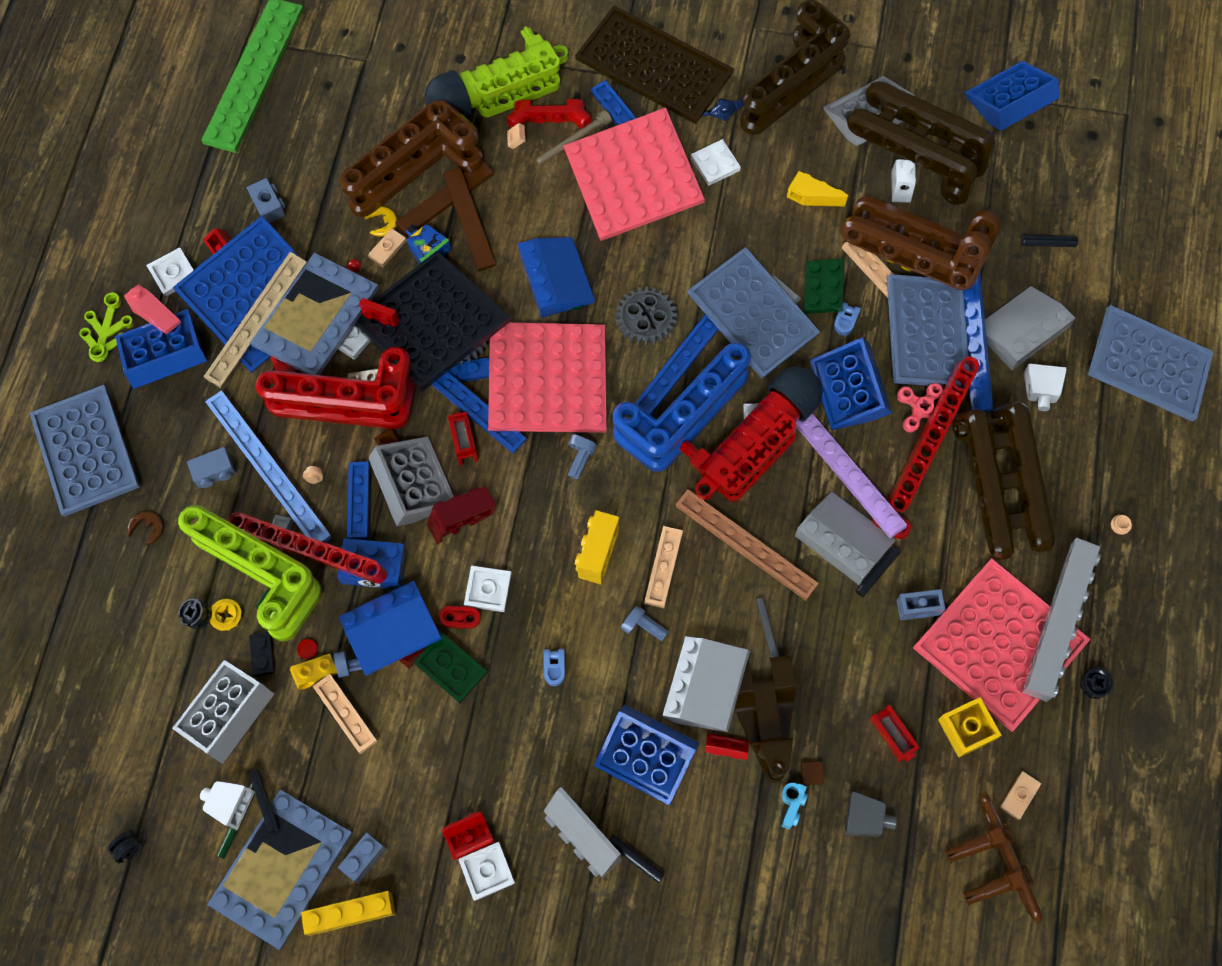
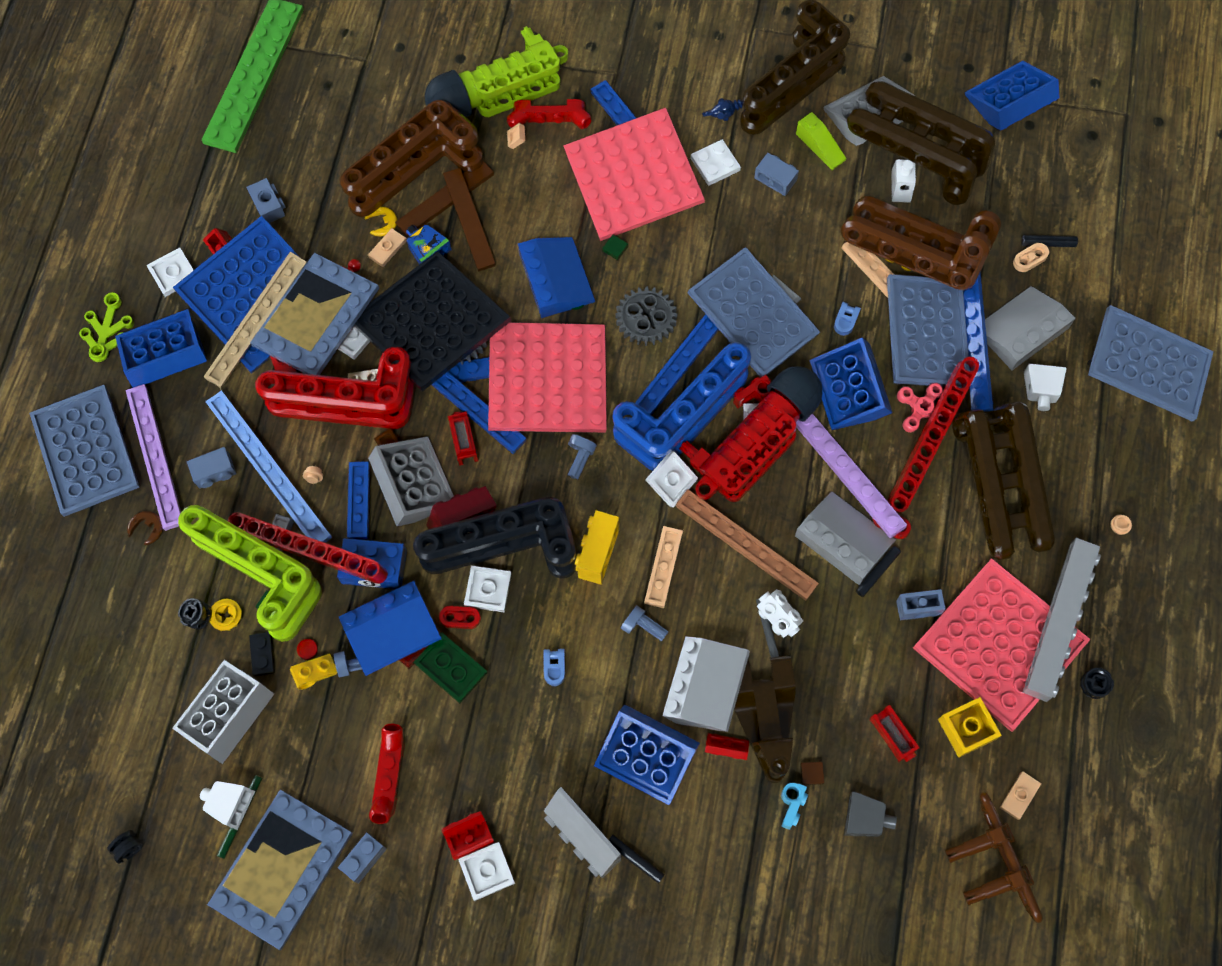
coral slope [124,284,181,334] -> none
black piece [248,769,279,833] -> none
yellow brick [301,891,396,936] -> none
light nougat plate [313,674,378,754] -> none
red plate [359,298,399,327] -> none
dark tan piece [537,109,612,164] -> none
dark brown plate [575,5,734,124] -> none
yellow slope [787,171,848,207] -> none
dark green plate [804,258,845,314] -> none
none -> lavender plate [126,384,181,531]
none -> red plate [369,723,405,825]
none -> black beam [413,497,577,579]
none -> dark green tile [602,235,628,260]
none -> white plate [646,451,698,508]
none -> red plate [733,375,771,409]
none -> sand blue brick [754,153,799,196]
none -> white brick [757,589,803,638]
none -> lime slope [796,112,846,170]
none -> light nougat plate [1013,243,1049,272]

